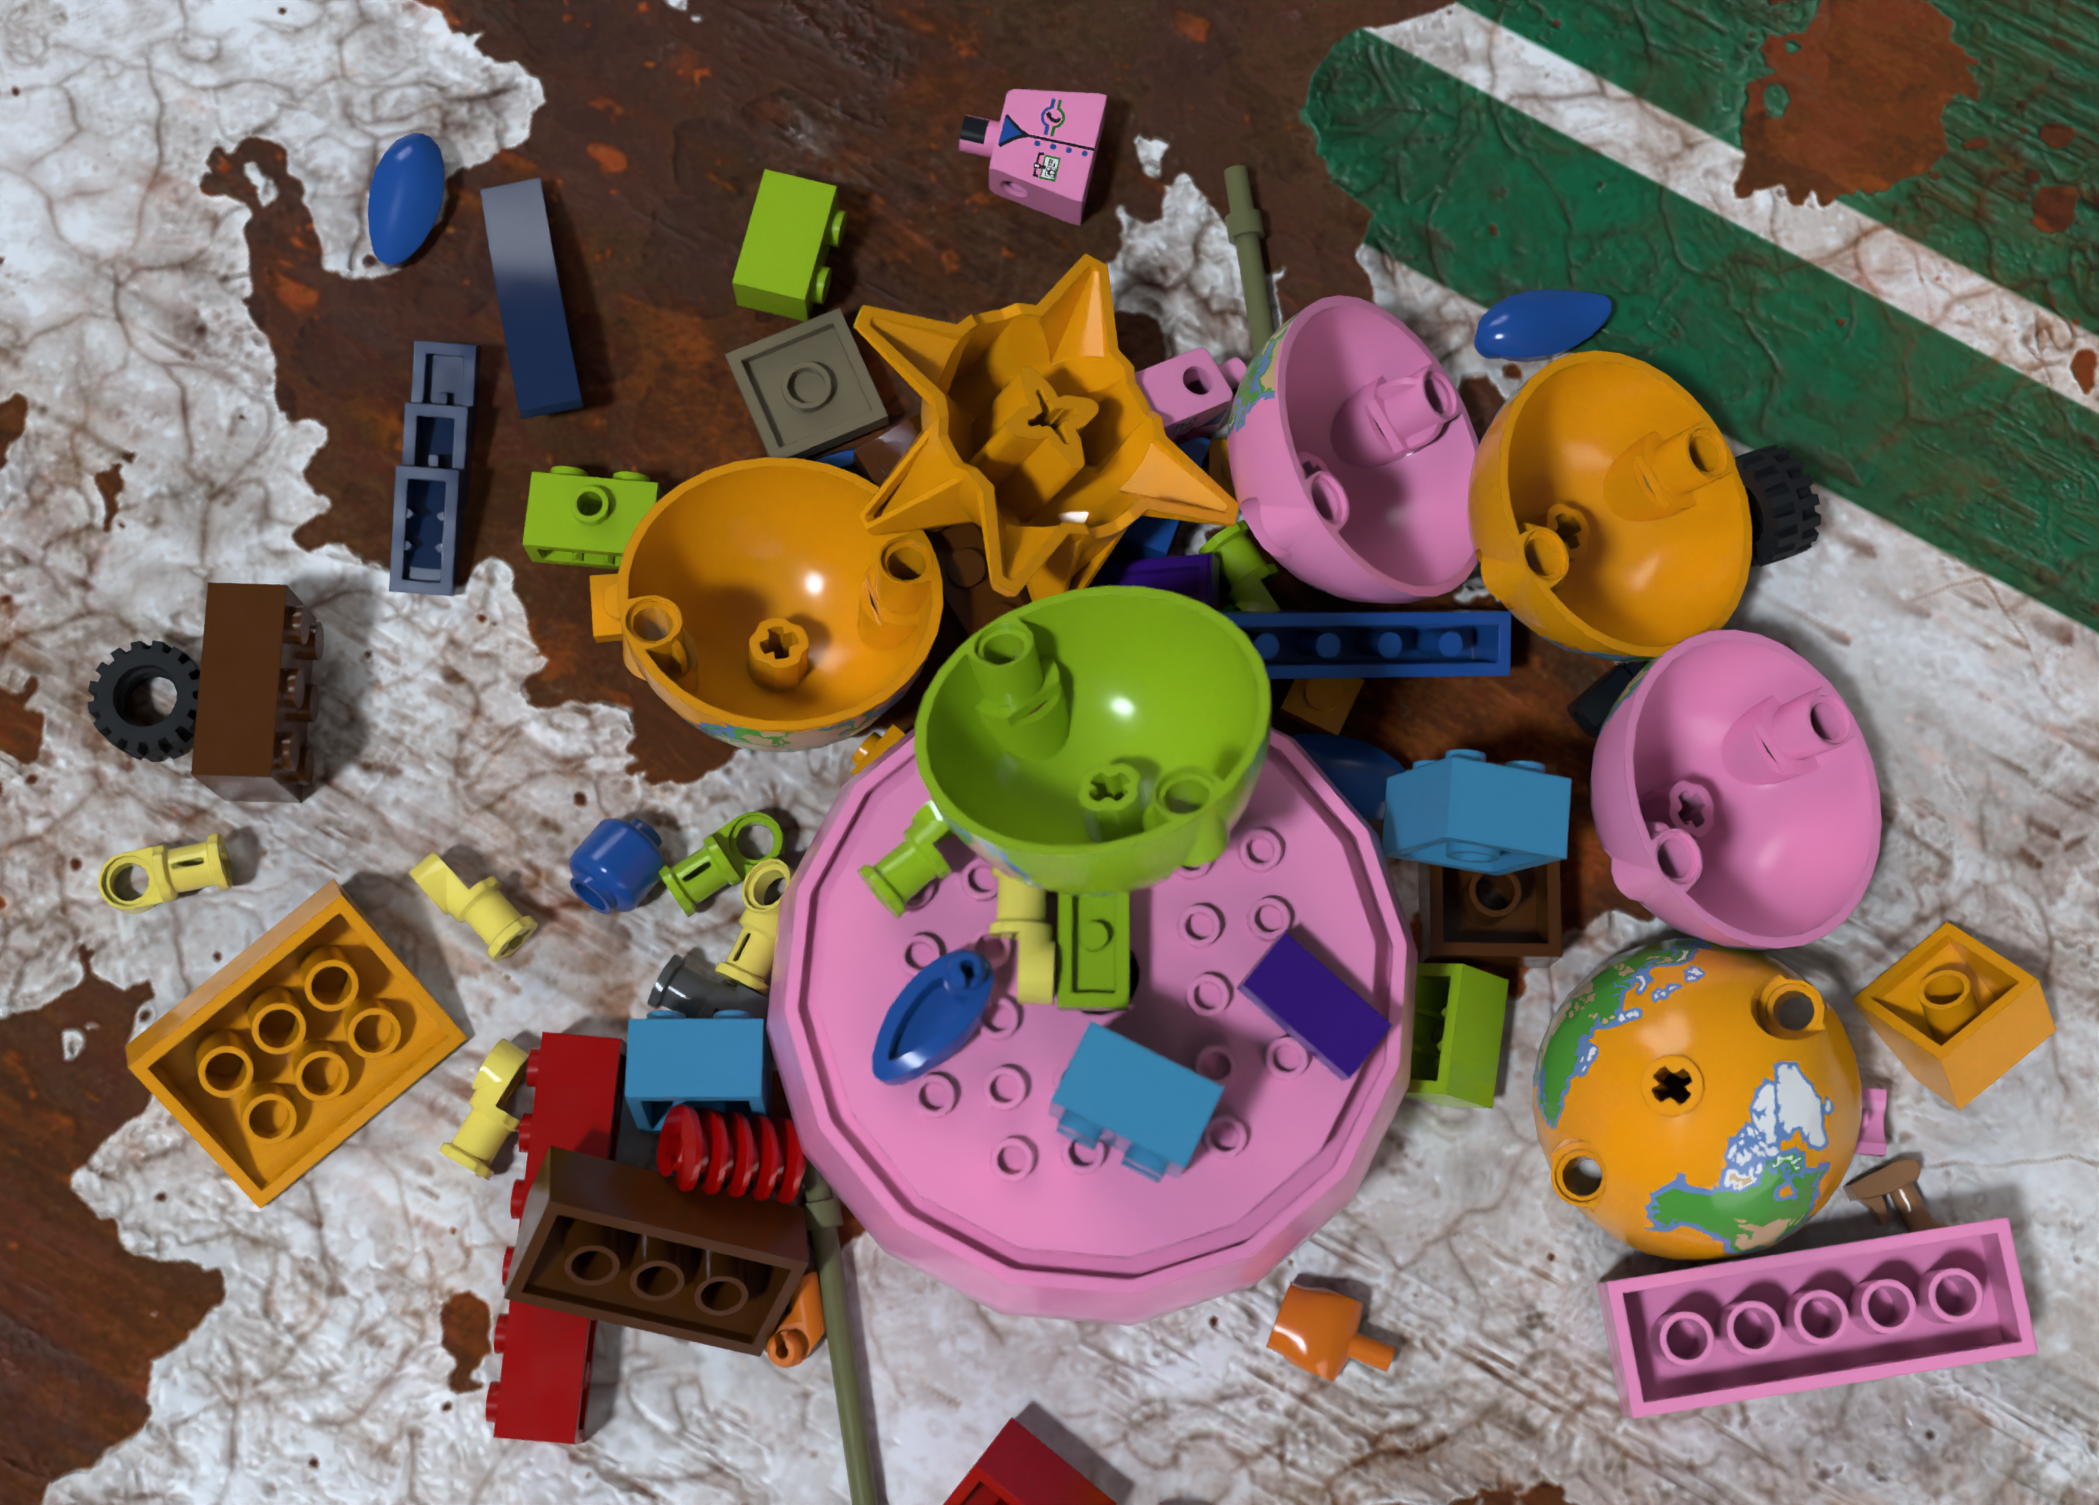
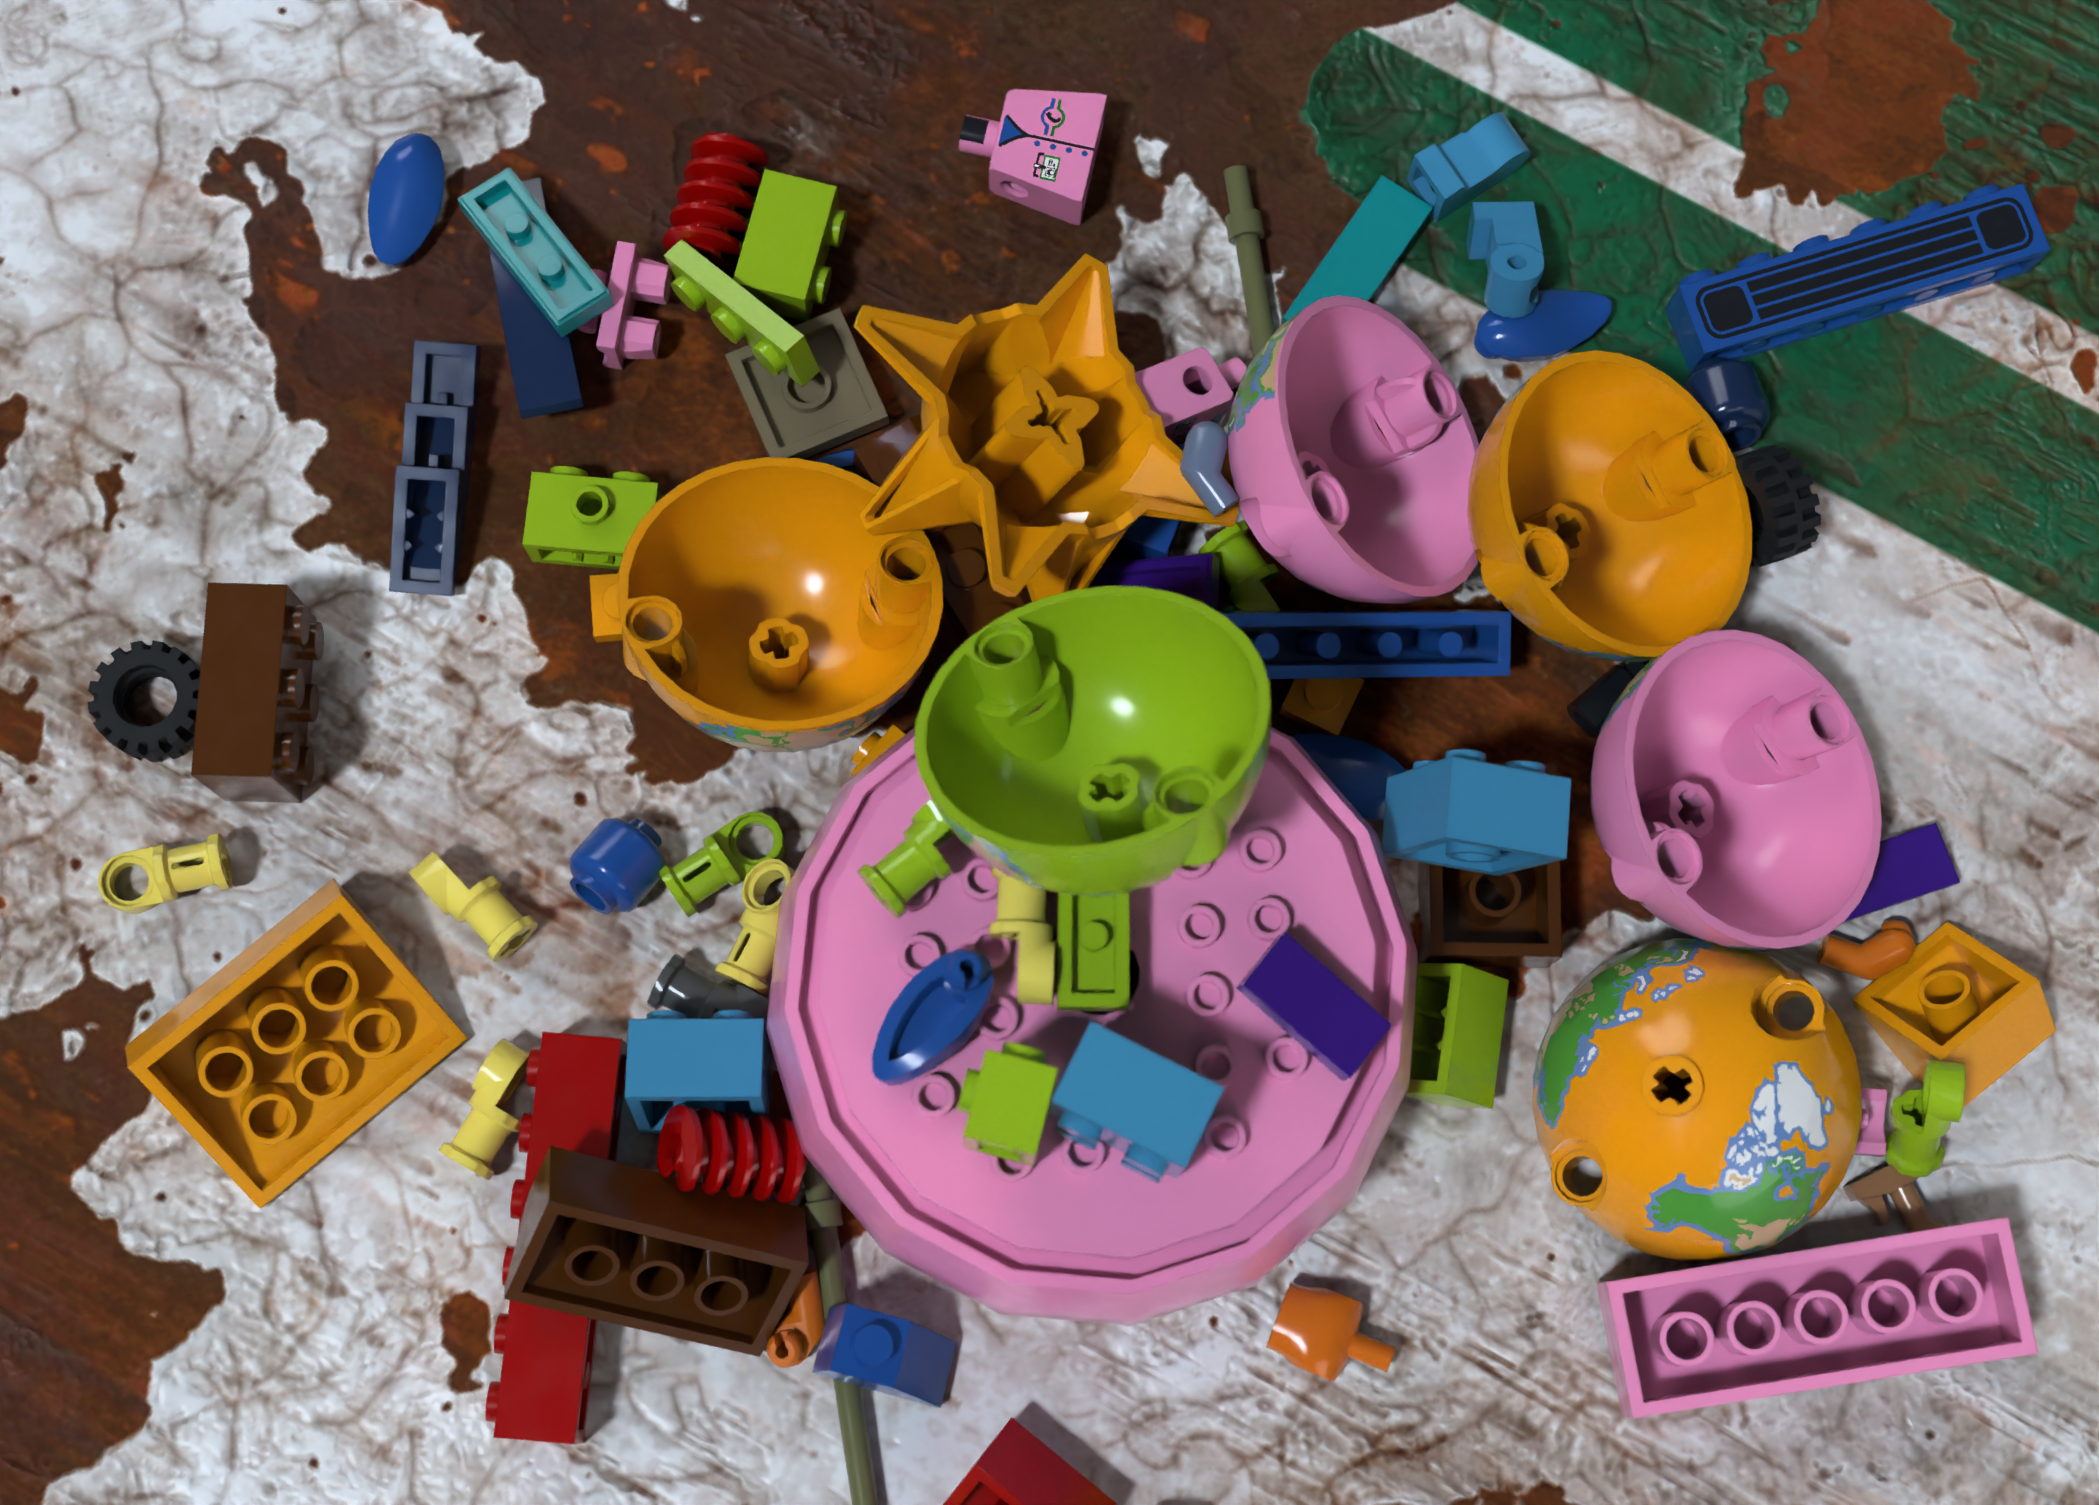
none -> teal tile [458,167,614,337]
none -> bright pink hips [577,241,672,370]
none -> red piece [663,132,770,272]
none -> lime plate [664,239,820,387]
none -> blue slope [812,1303,957,1408]
none -> lime brick [957,1042,1058,1167]
none -> sand blue arm [1180,421,1240,518]
none -> teal tile [1281,175,1433,325]
none -> dark azure leg [1406,112,1531,223]
none -> dark azure leg [1466,201,1544,318]
none -> brick [1665,183,2051,374]
none -> dark blue head [1682,357,1770,453]
none -> orange arm [1816,920,1916,980]
none -> dark purple tile [1843,823,1960,923]
none -> lime connector [1884,1059,1965,1177]

